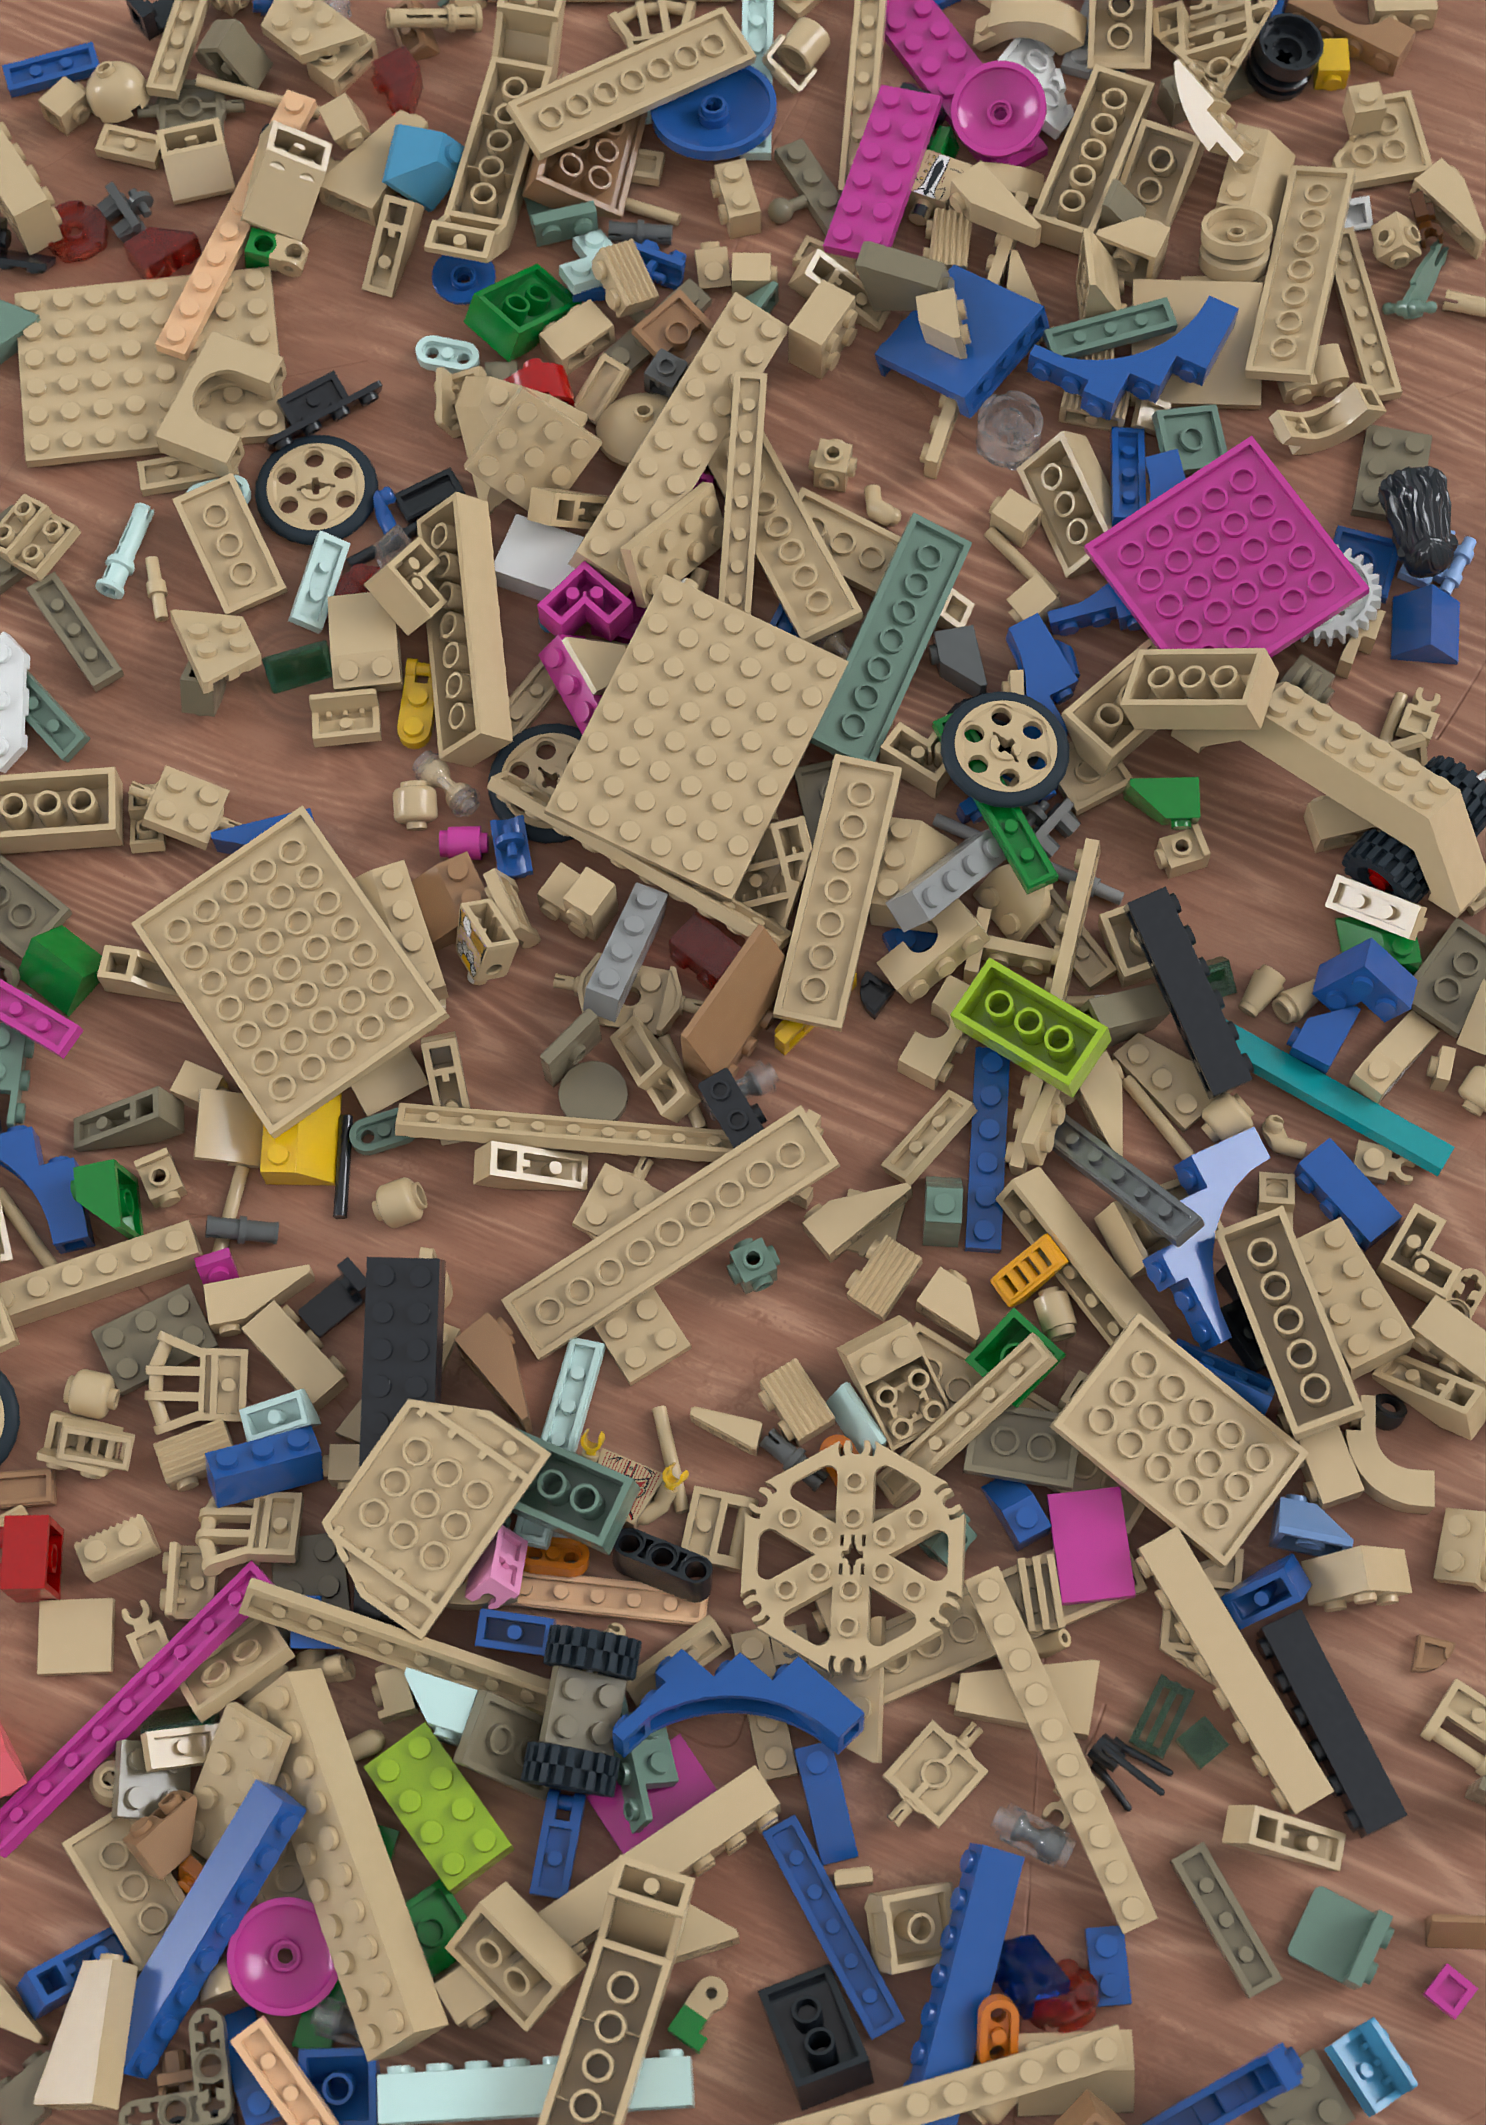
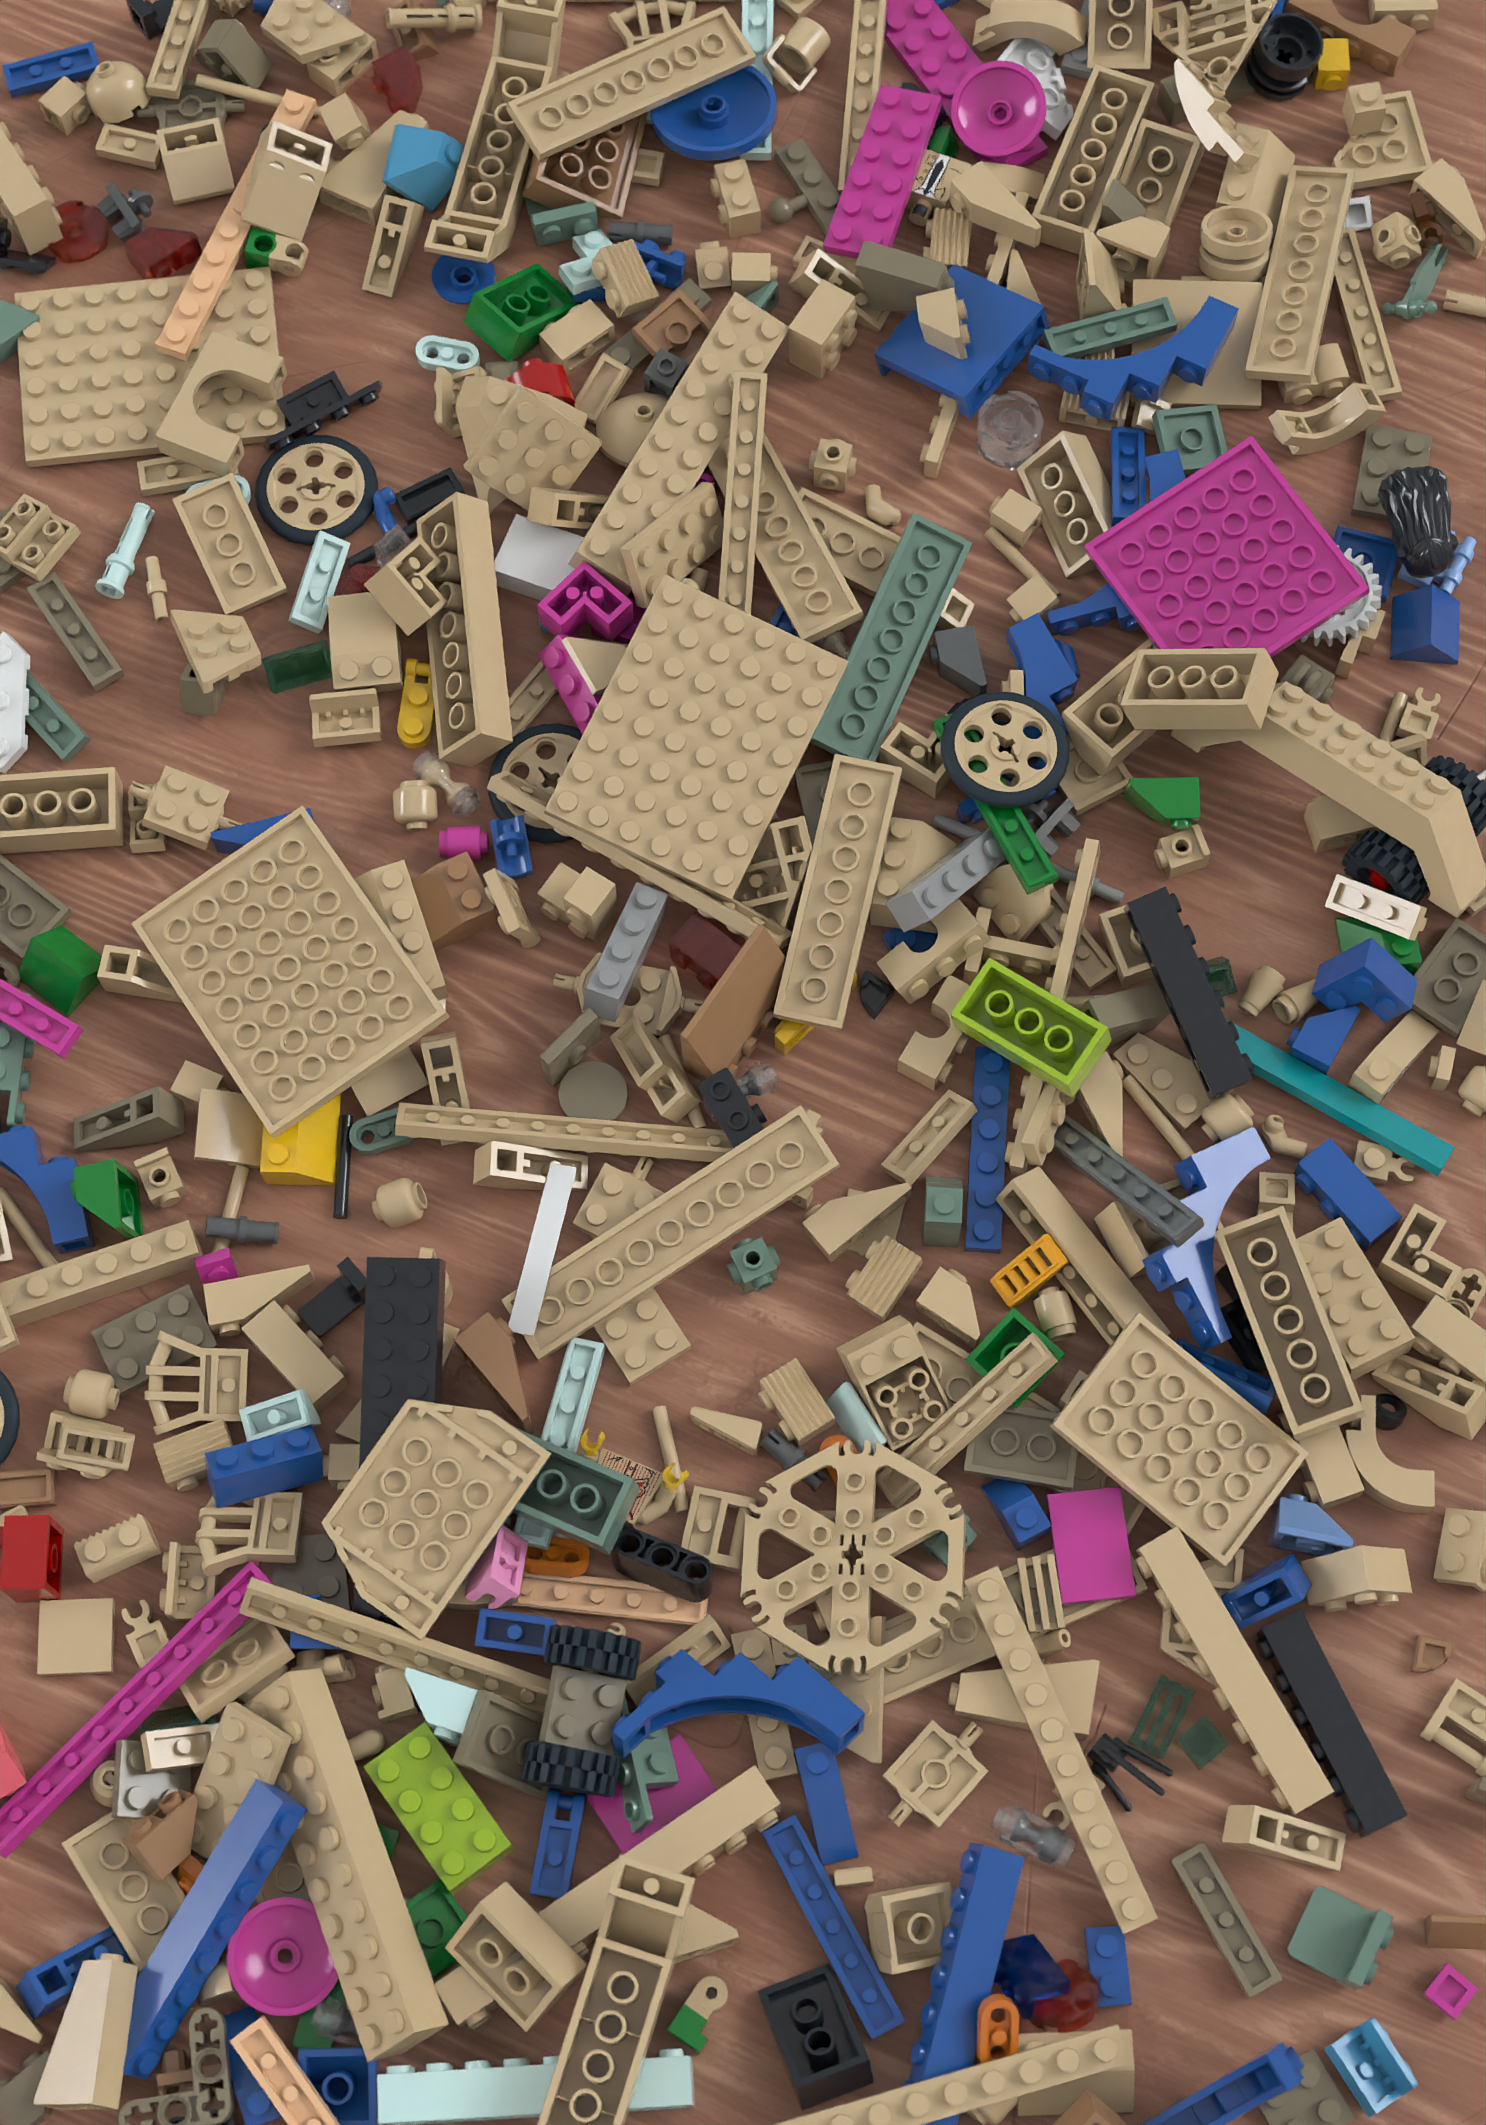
tan torso [456,898,519,985] -> none
tan bar [624,197,681,226] -> none
none -> white sticker [508,1164,576,1335]

